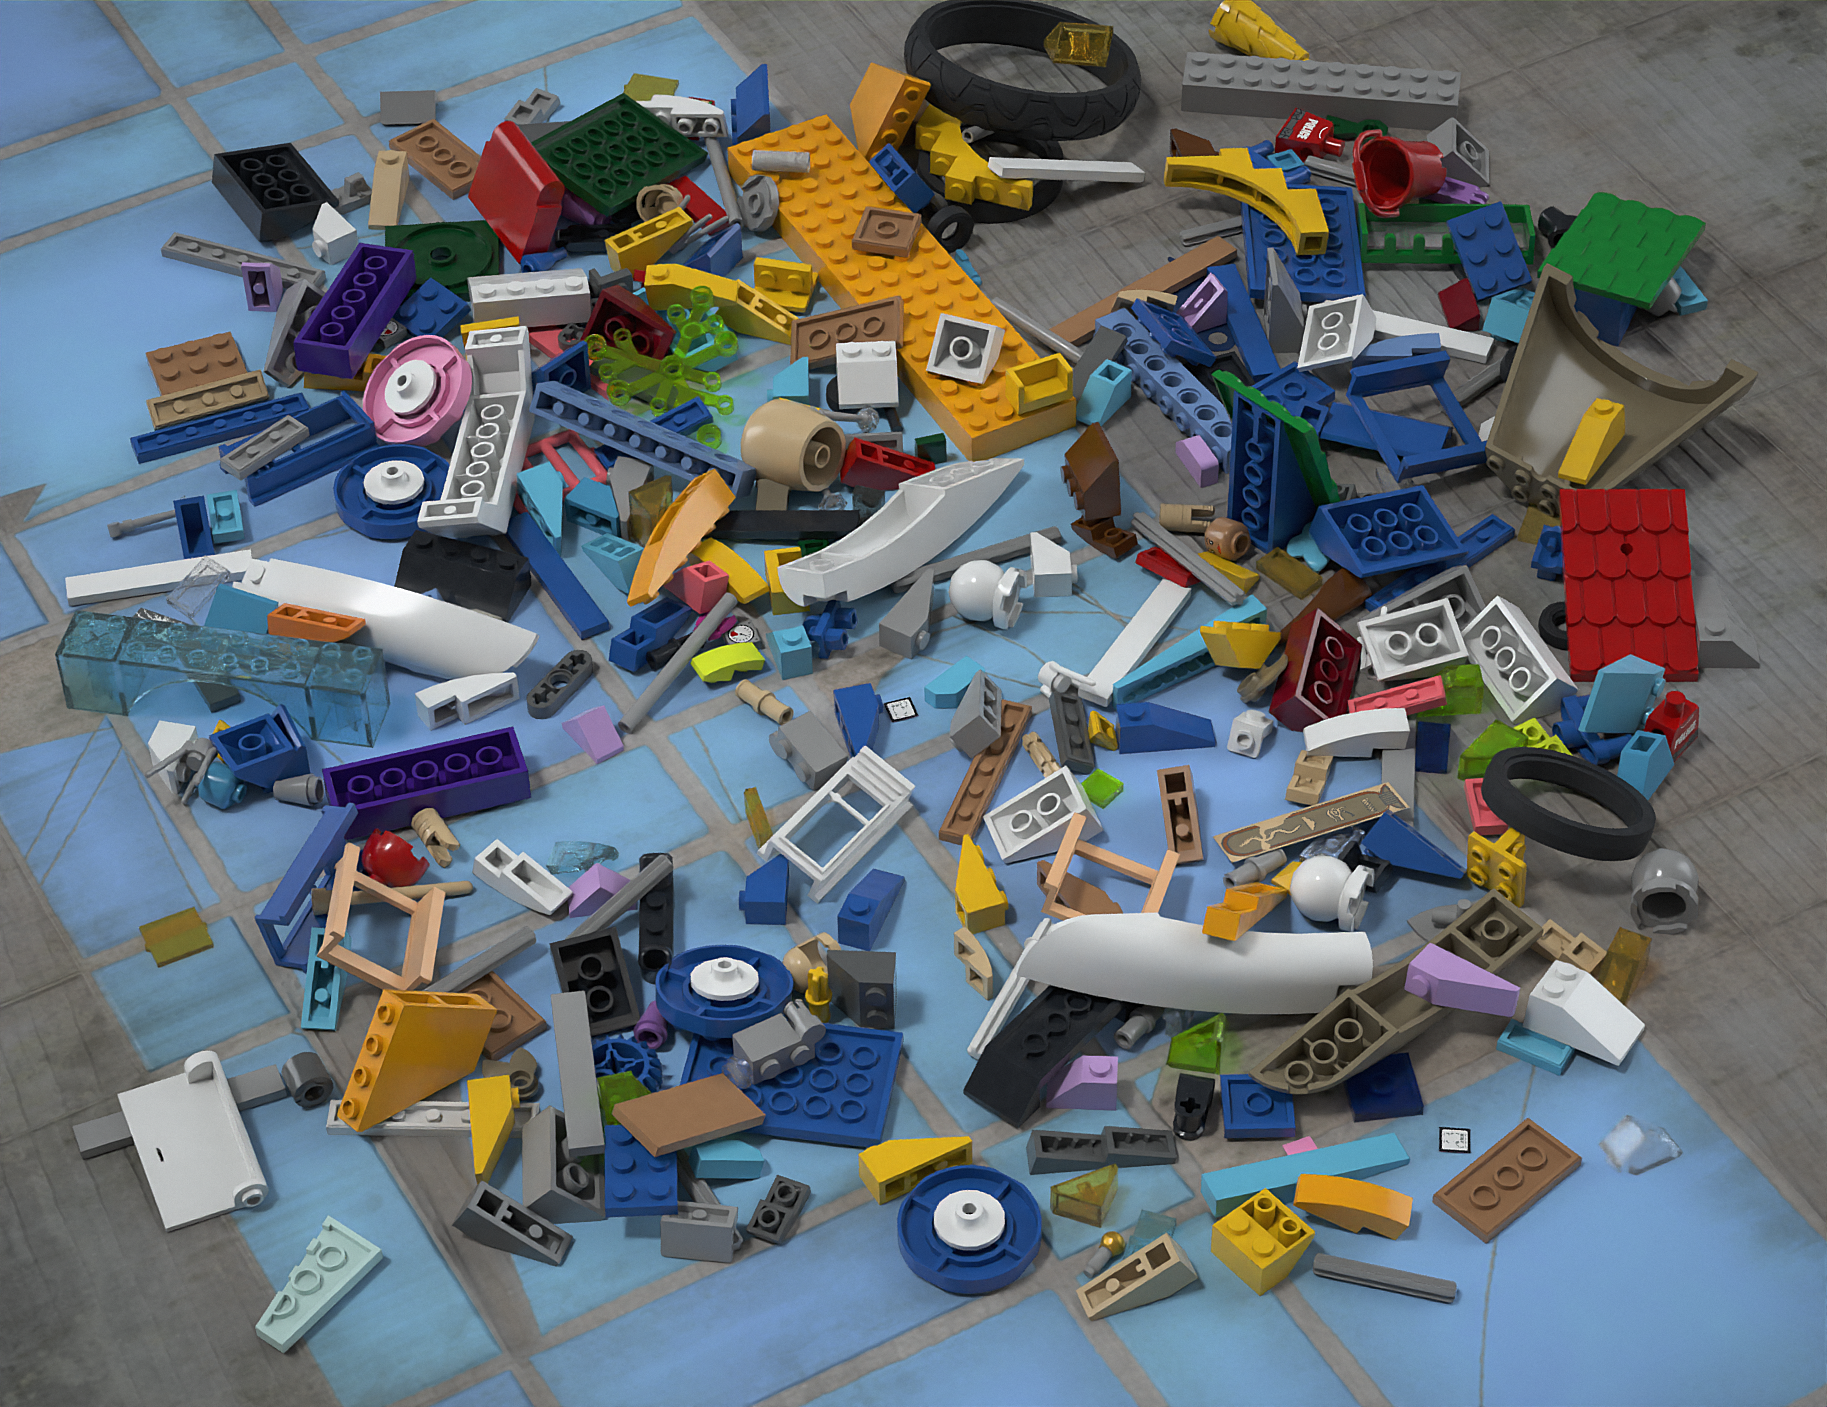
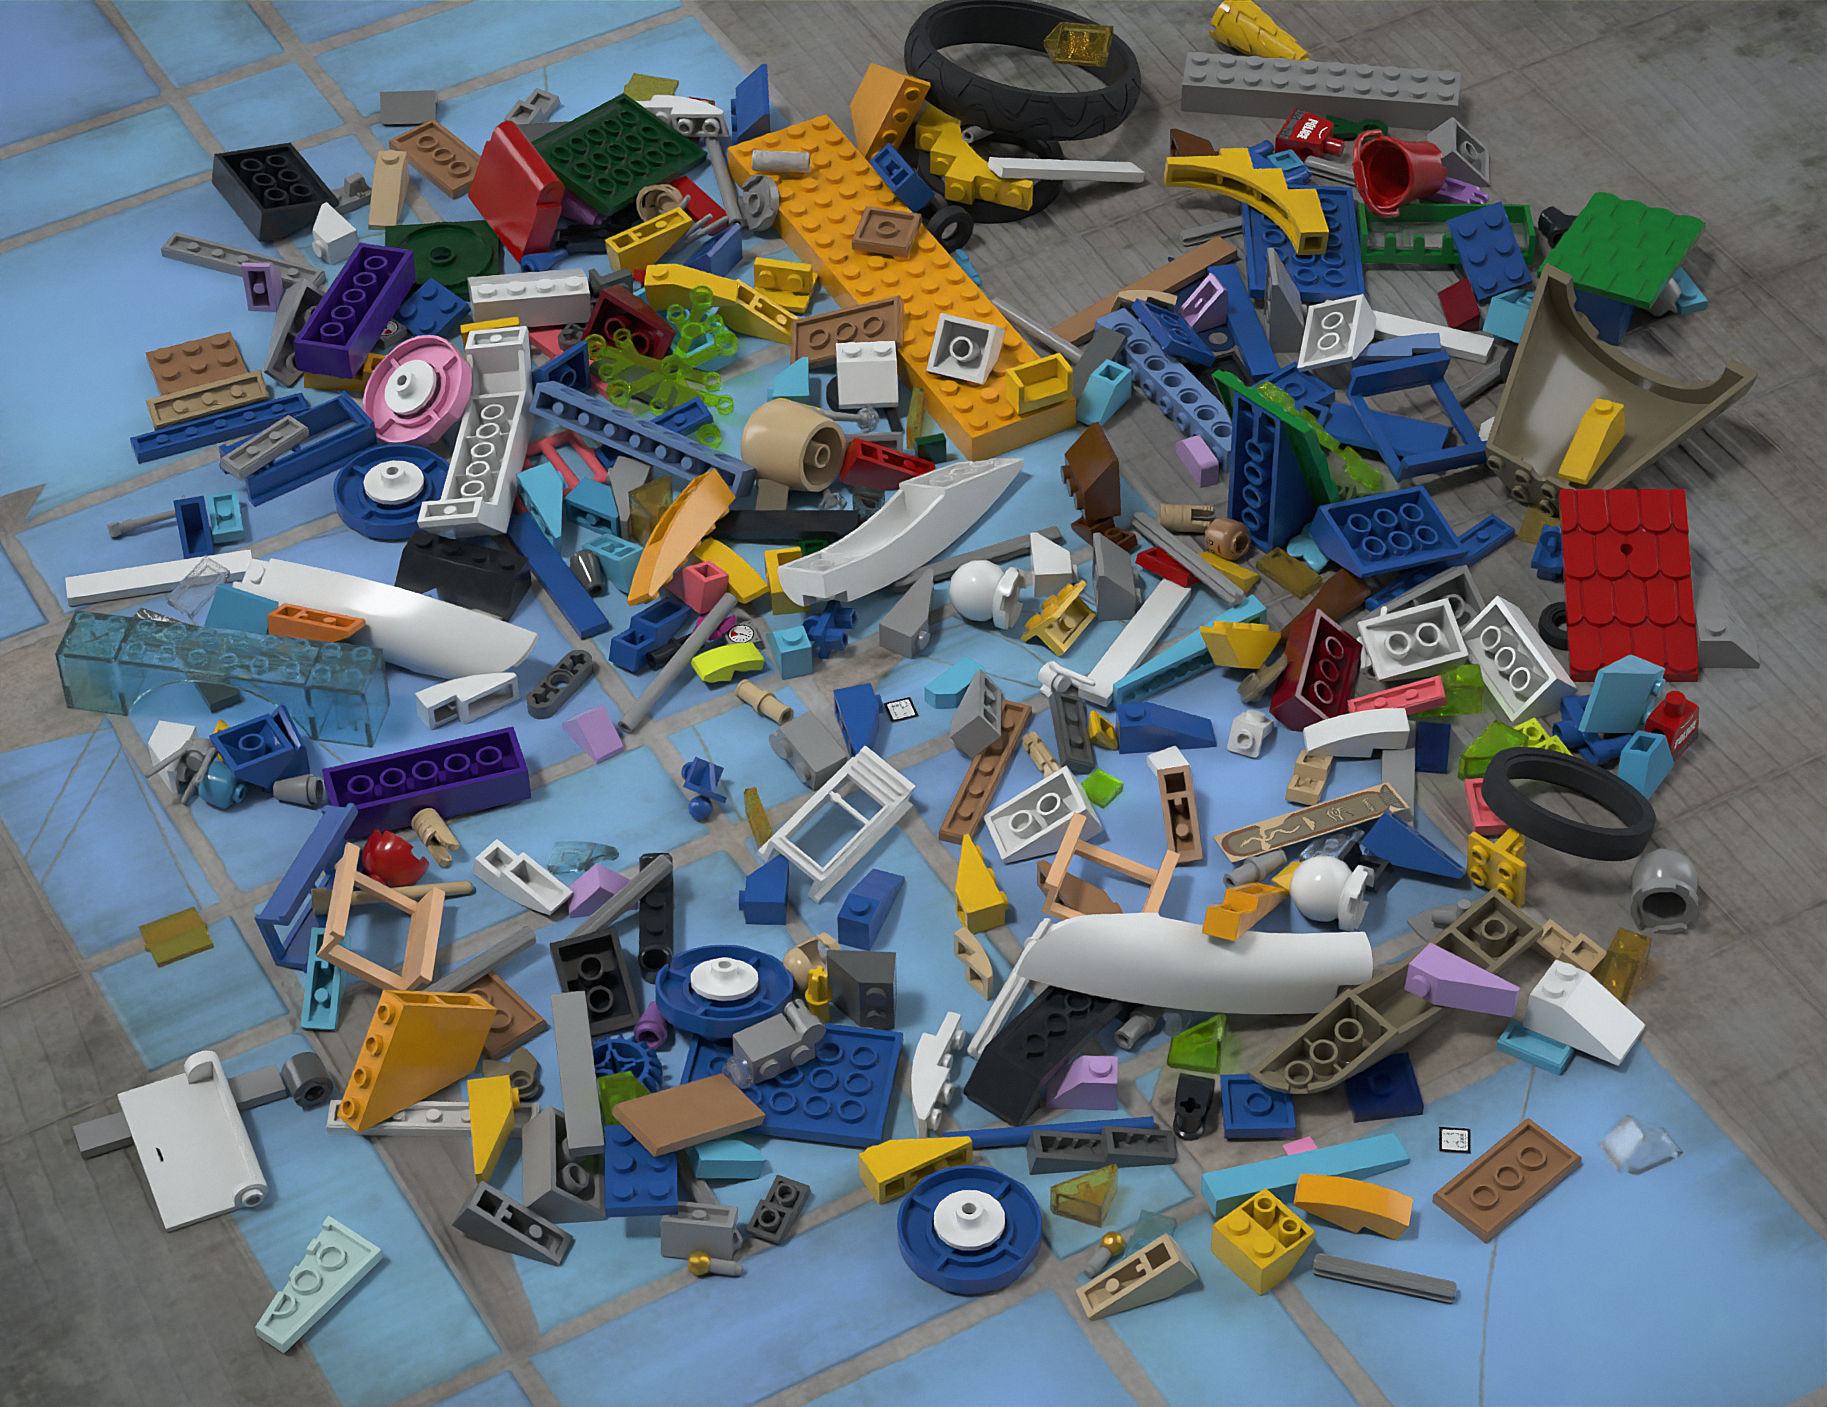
none -> dark grey cone [569,550,605,596]
none -> blue piece [681,757,727,820]
none -> piece [687,1250,743,1276]
none -> clear yellow tile [906,387,925,450]
none -> white slope [911,1011,965,1139]
none -> blue piece [942,1116,1154,1148]
none -> yellow bracket [1020,580,1096,657]
none -> light grey slope [1092,533,1141,621]
none -> white tile [1147,745,1191,779]
none -> clear neon green plant [1255,380,1384,492]

